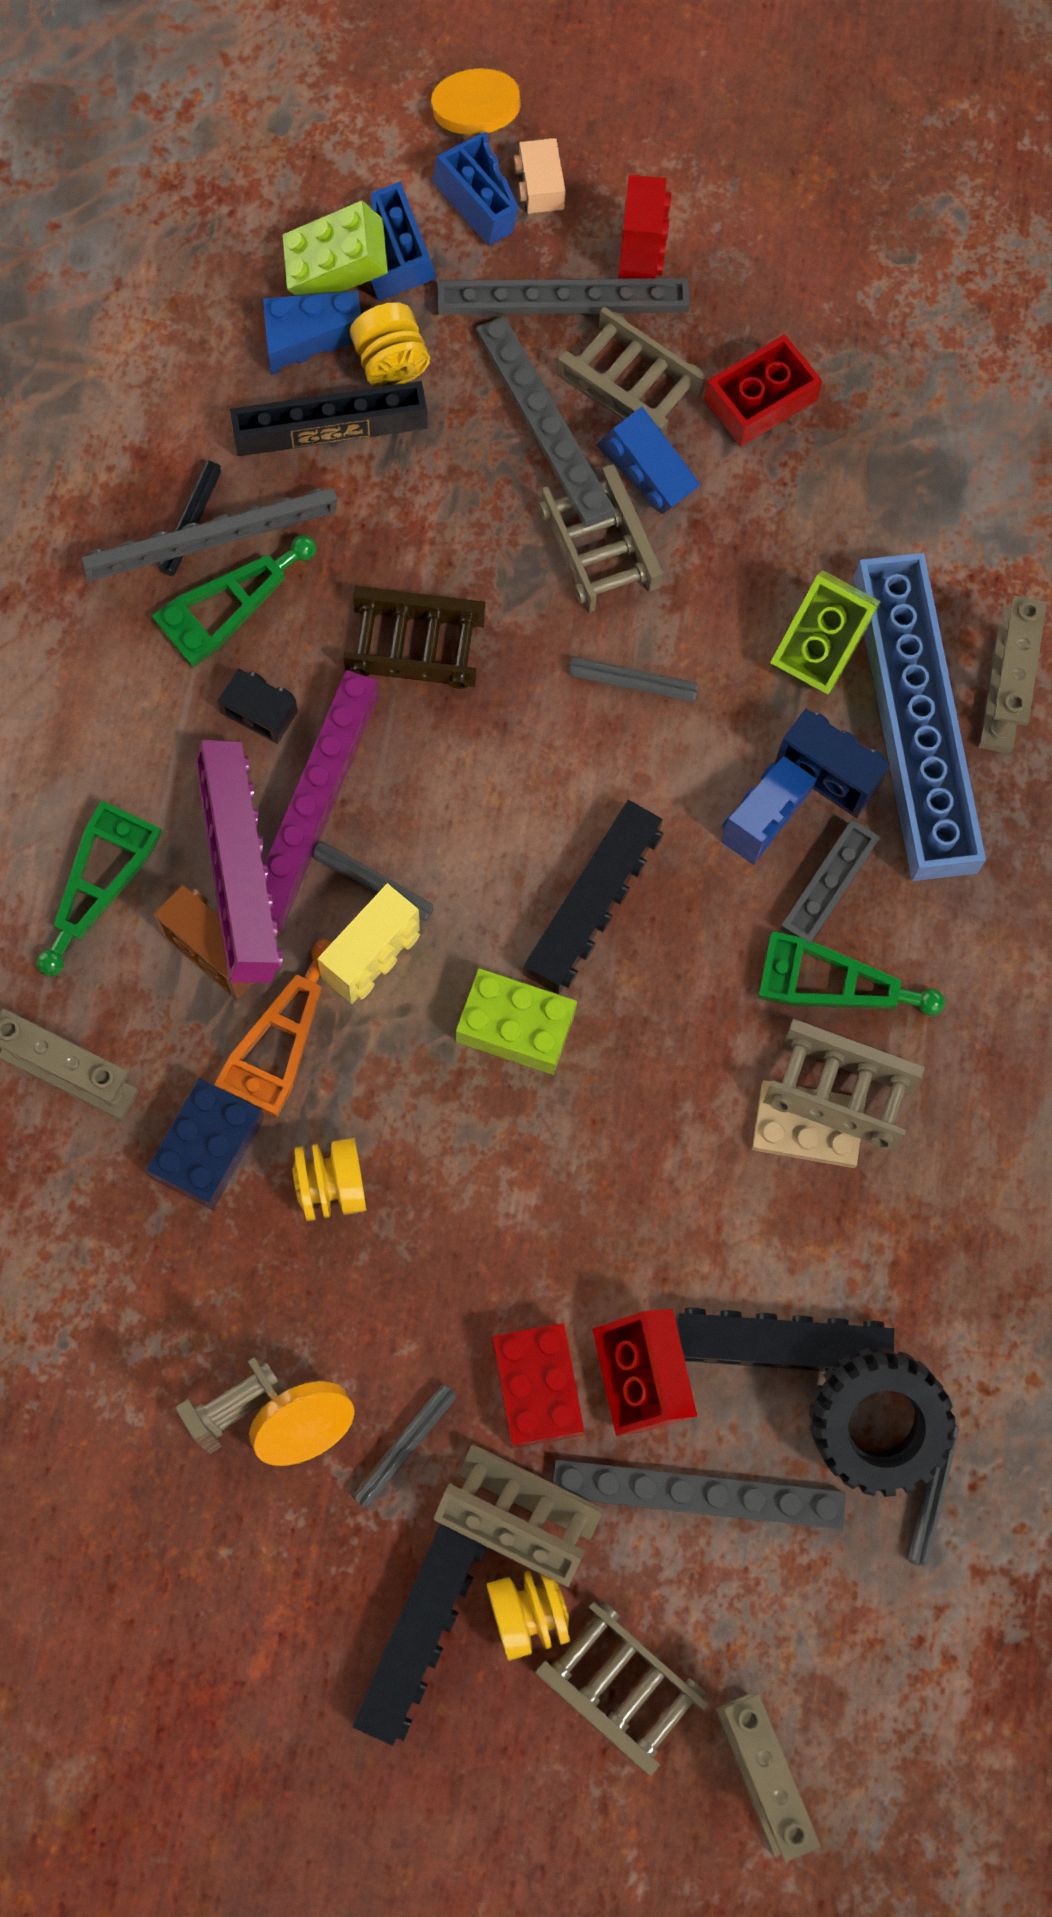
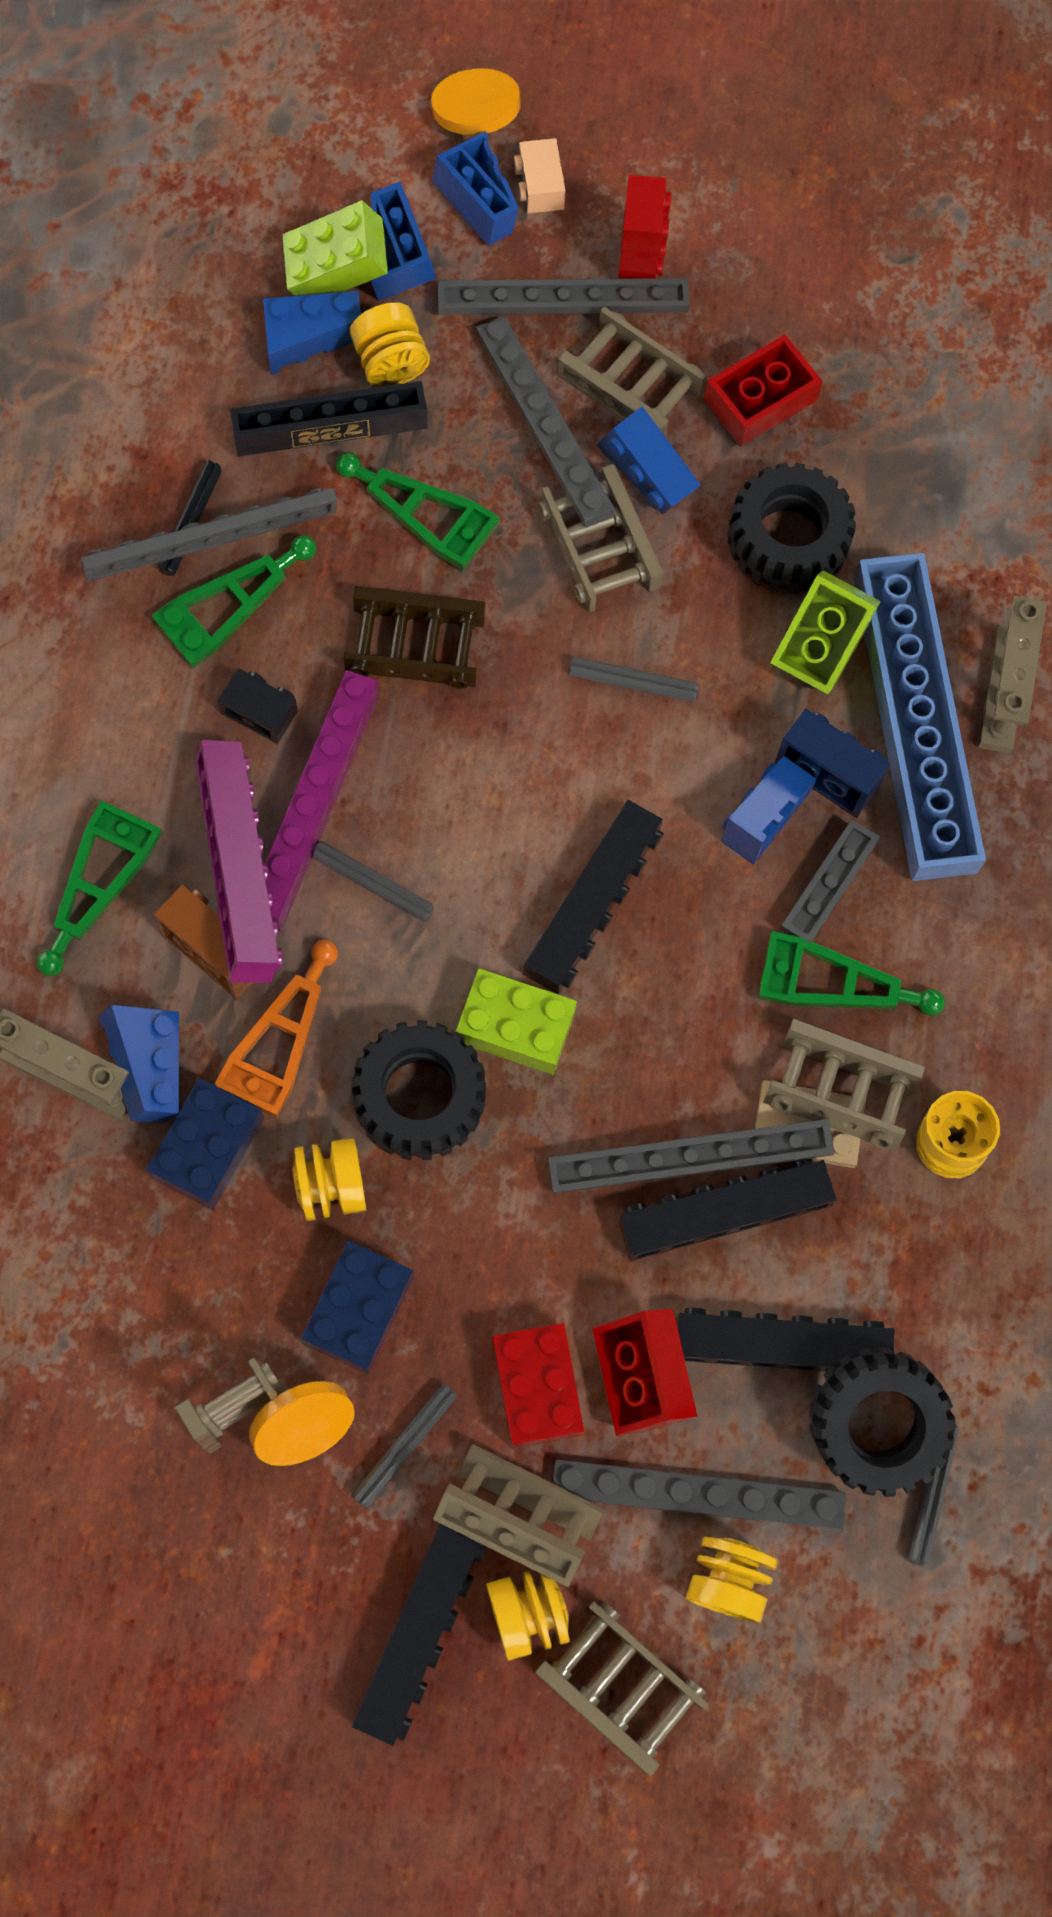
light yellow brick [317,883,420,1004] -> none
dark tan fence [714,1694,821,1862] -> none
none -> blue wedge [98,1005,179,1124]
none -> dark blue brick [301,1241,414,1375]
none -> green plate [335,452,500,571]
none -> black tyre [351,1020,486,1161]
none -> dark grey plate [549,1119,834,1194]
none -> black brick [618,1158,837,1262]
none -> yellow wheel [685,1537,778,1624]
none -> black tyre [727,463,856,594]
none -> yellow wheel [916,1091,1000,1178]

